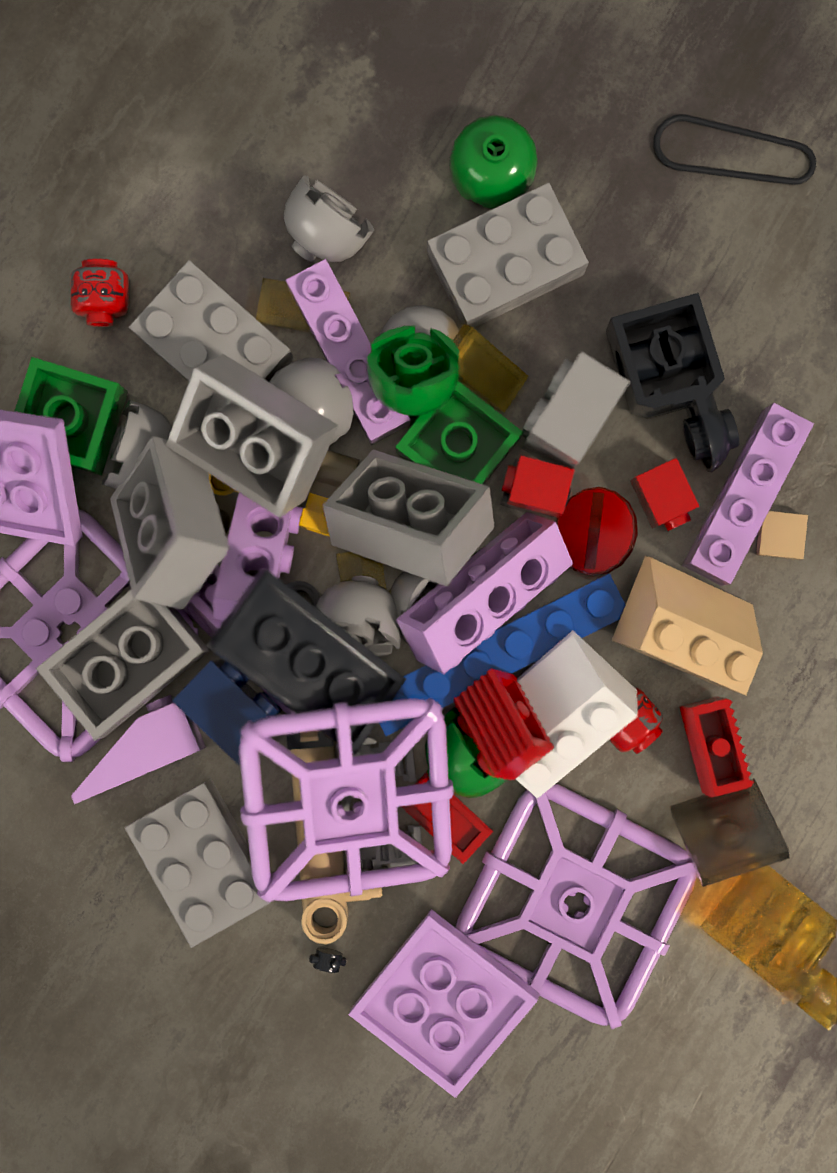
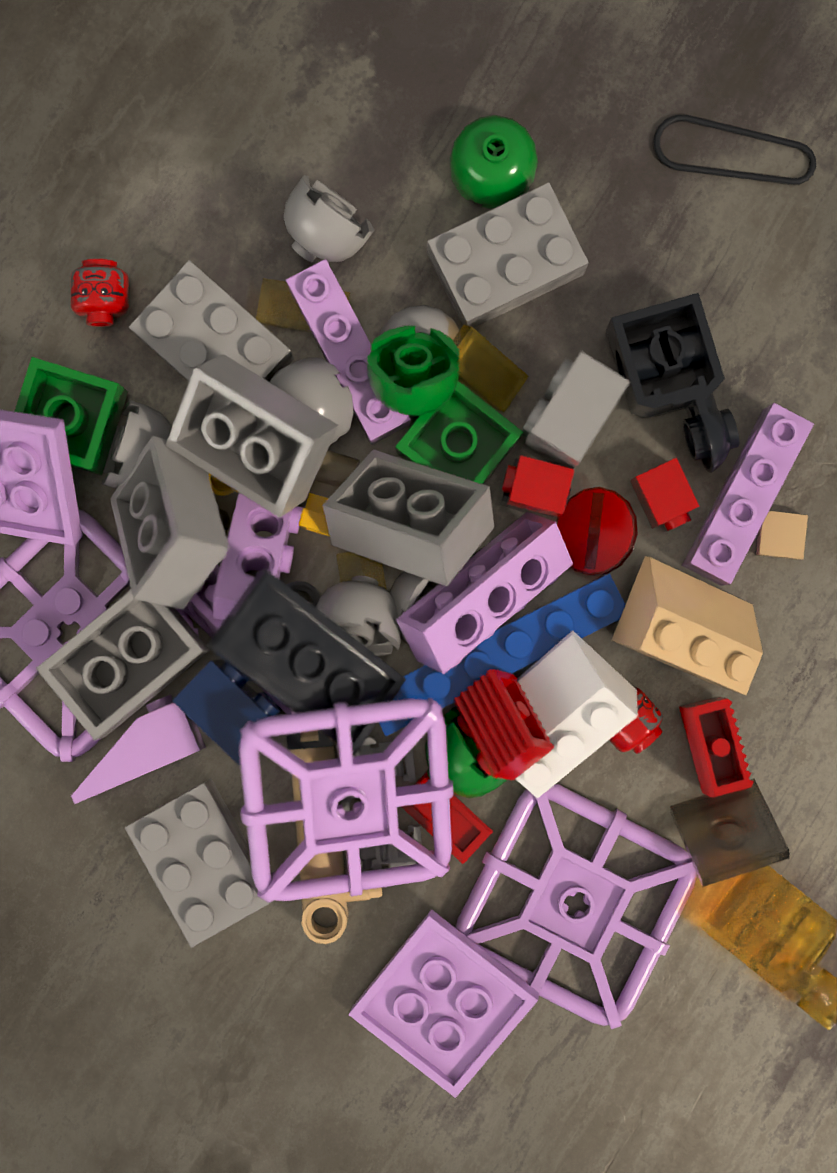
black piece [309,948,346,973] -> none

